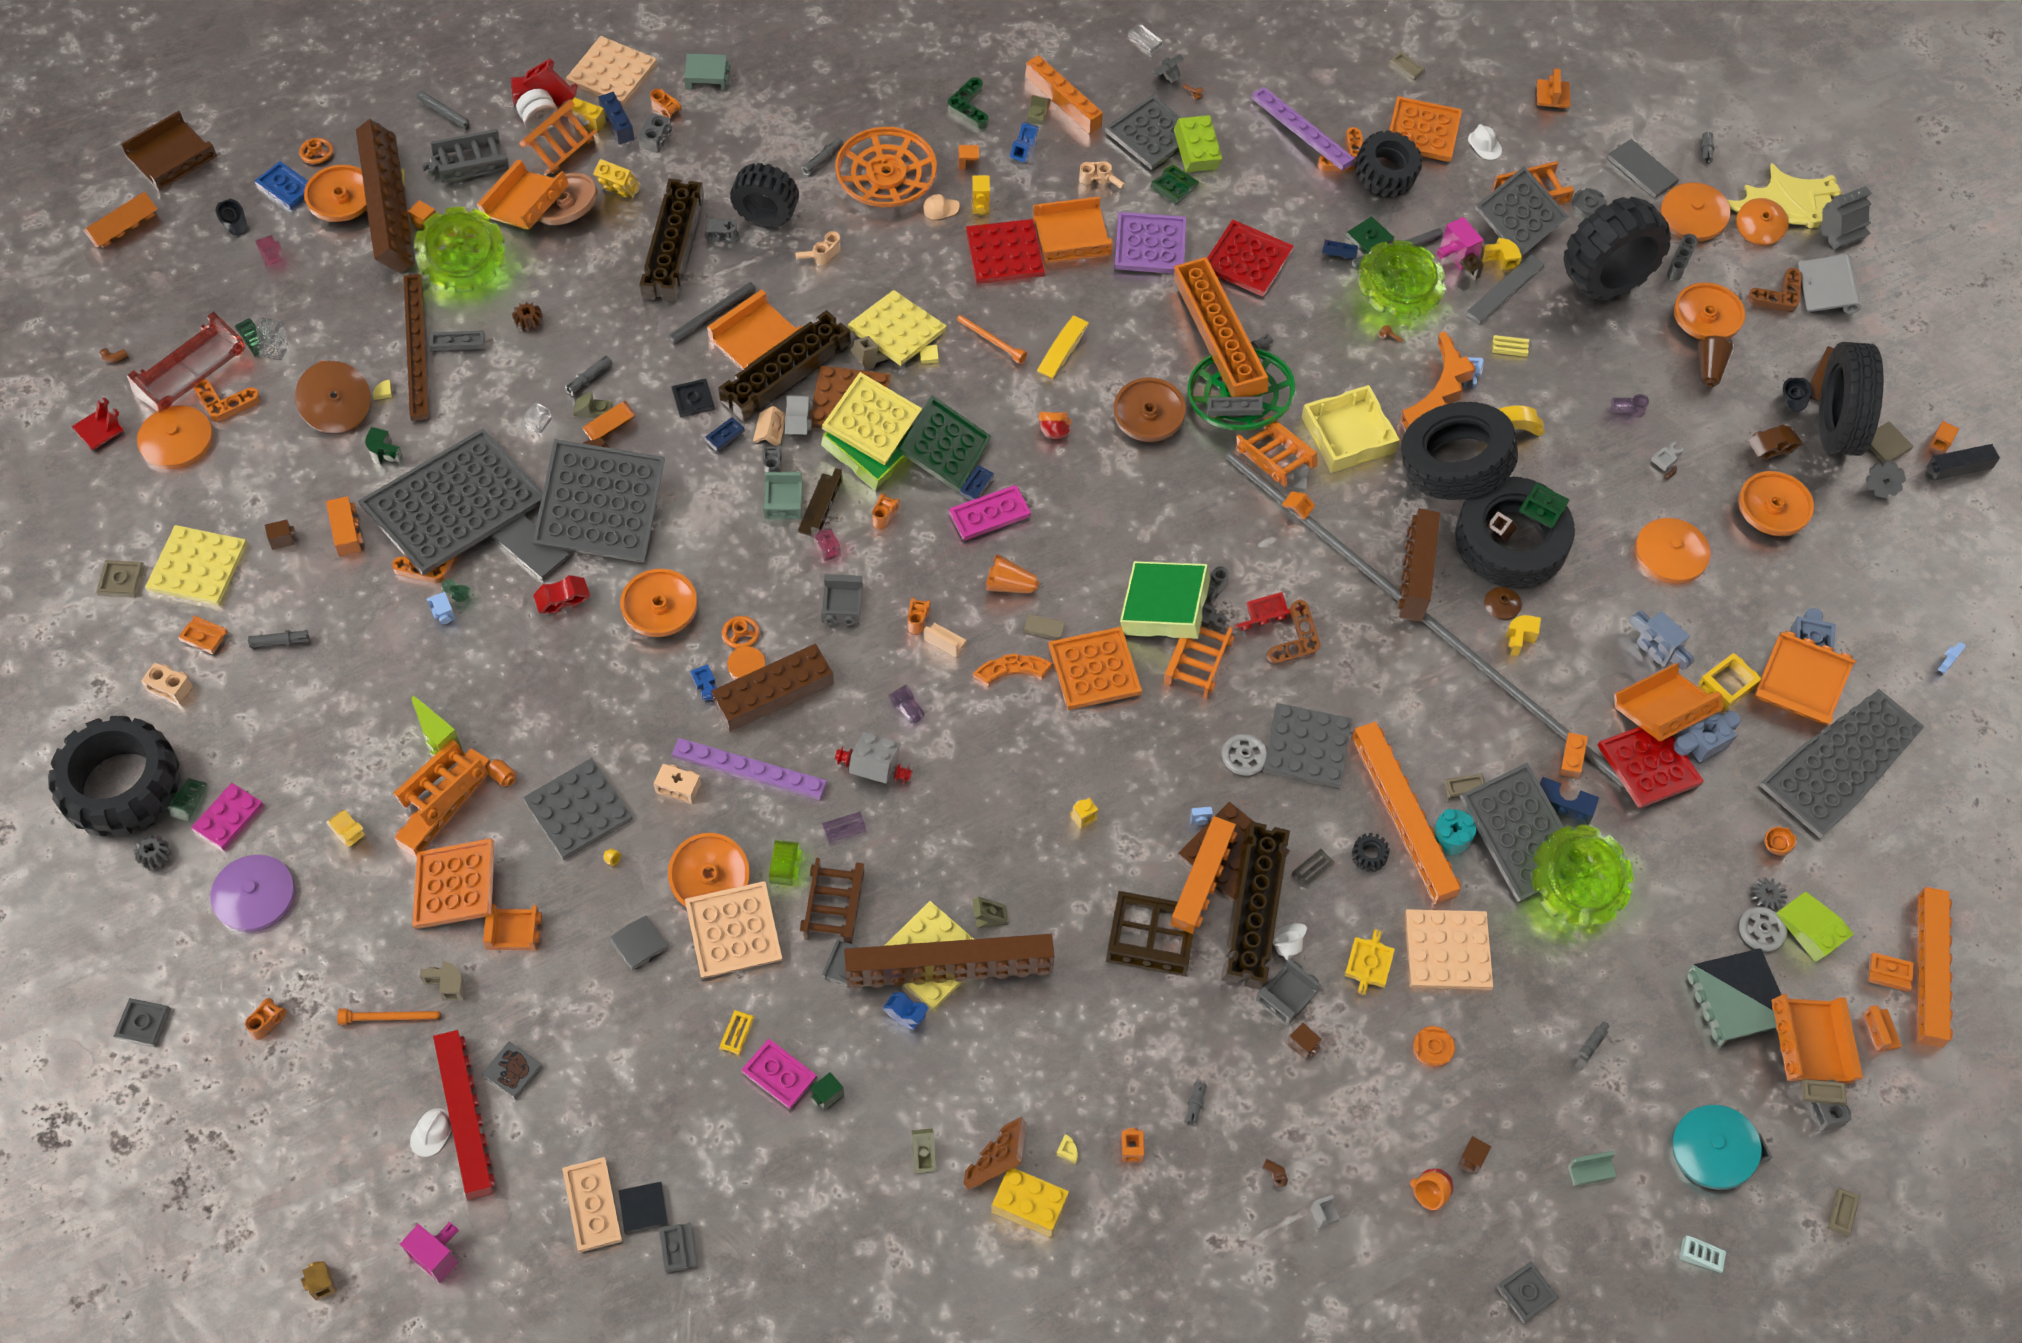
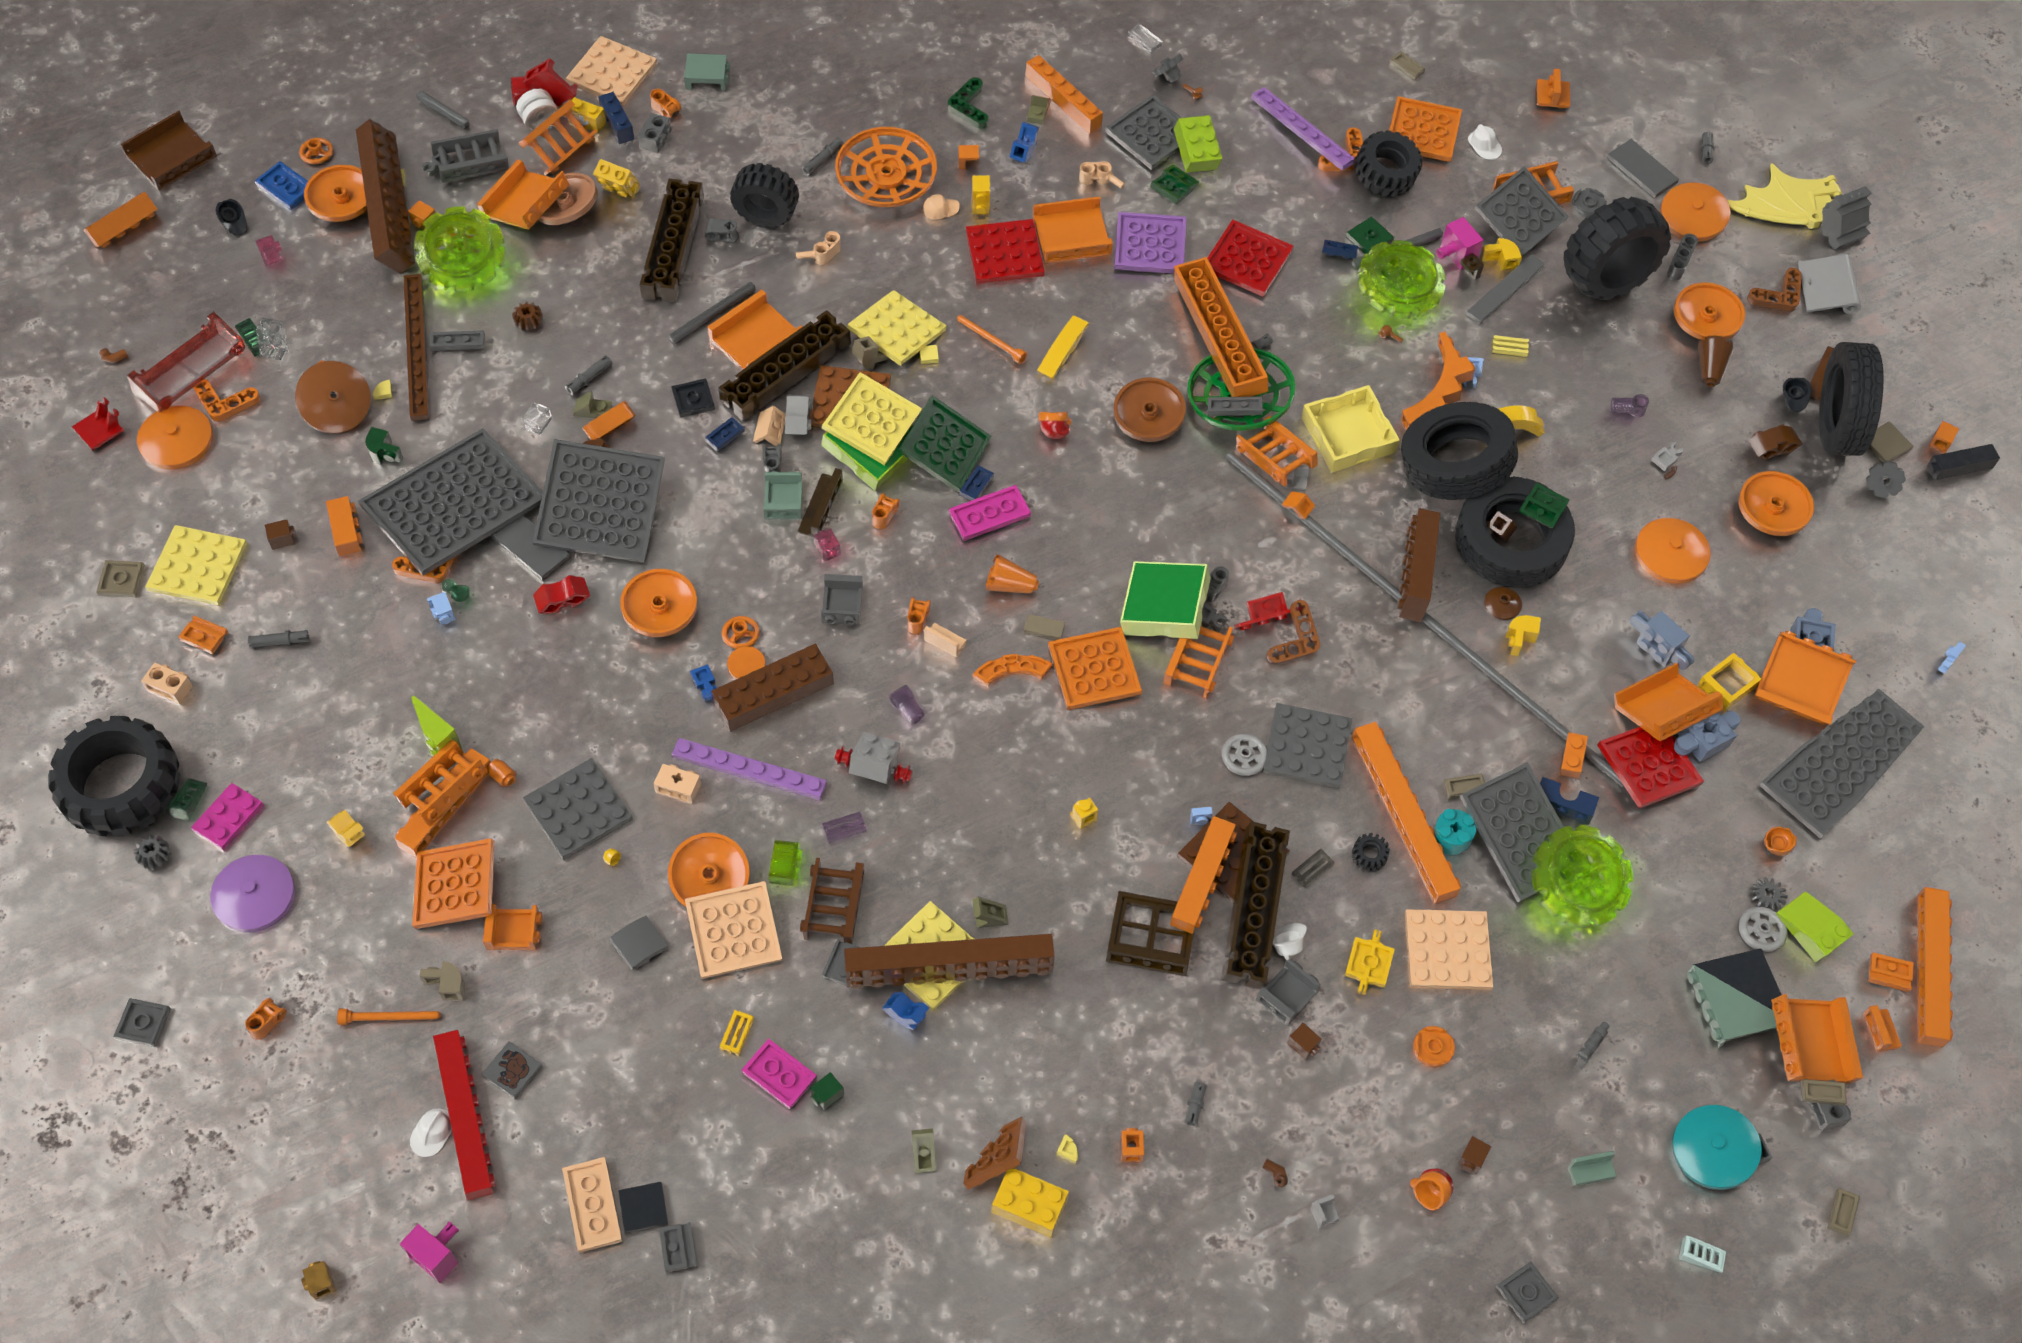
orange dish [1736,198,1788,246] -> none

